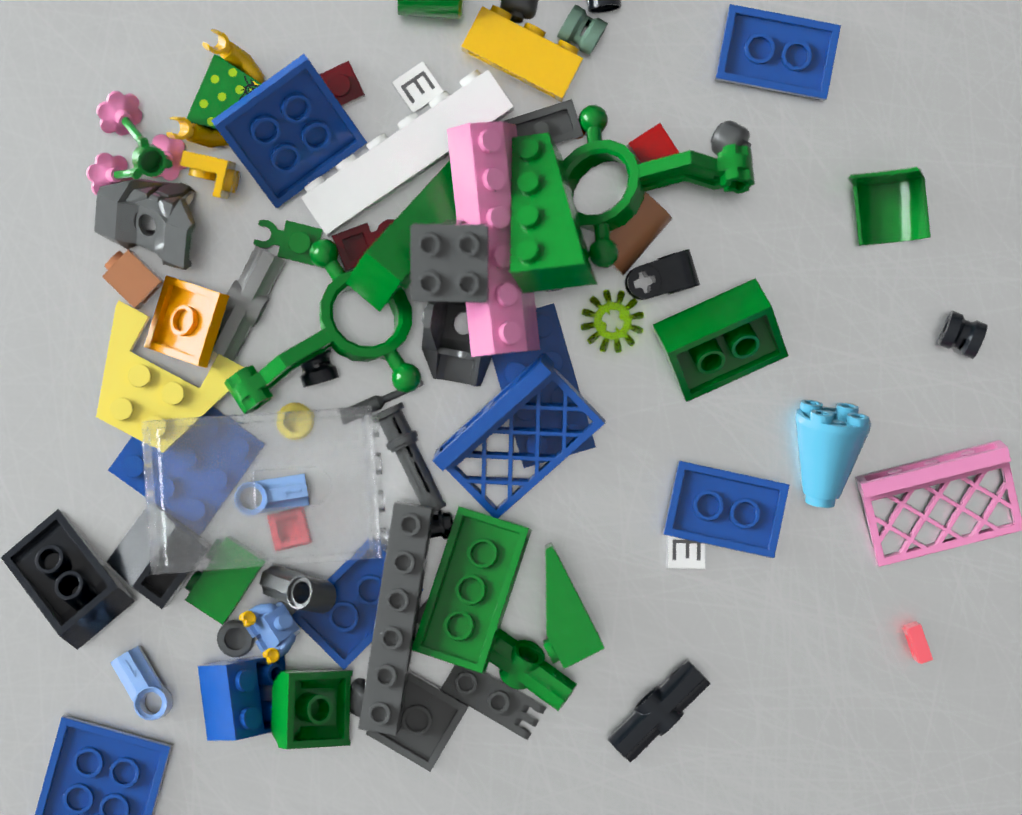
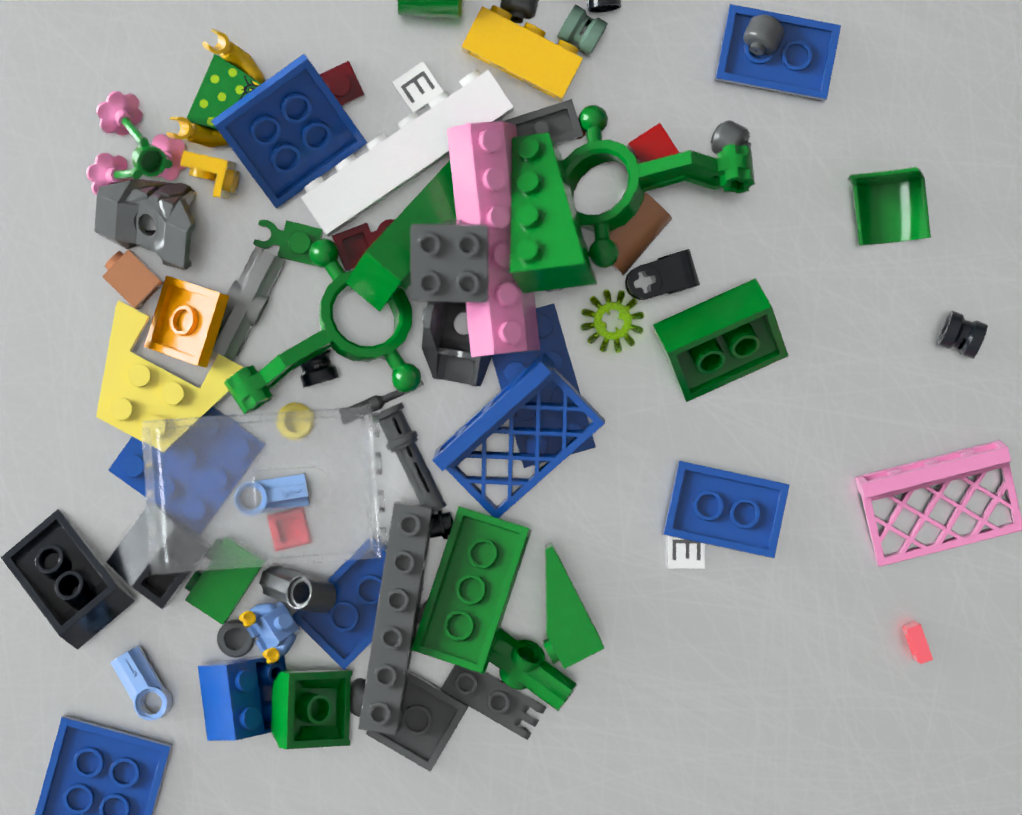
black piece [608,660,711,763] -> none
medium azure cone [795,400,871,508] -> none
none -> dark grey piece [743,15,785,56]

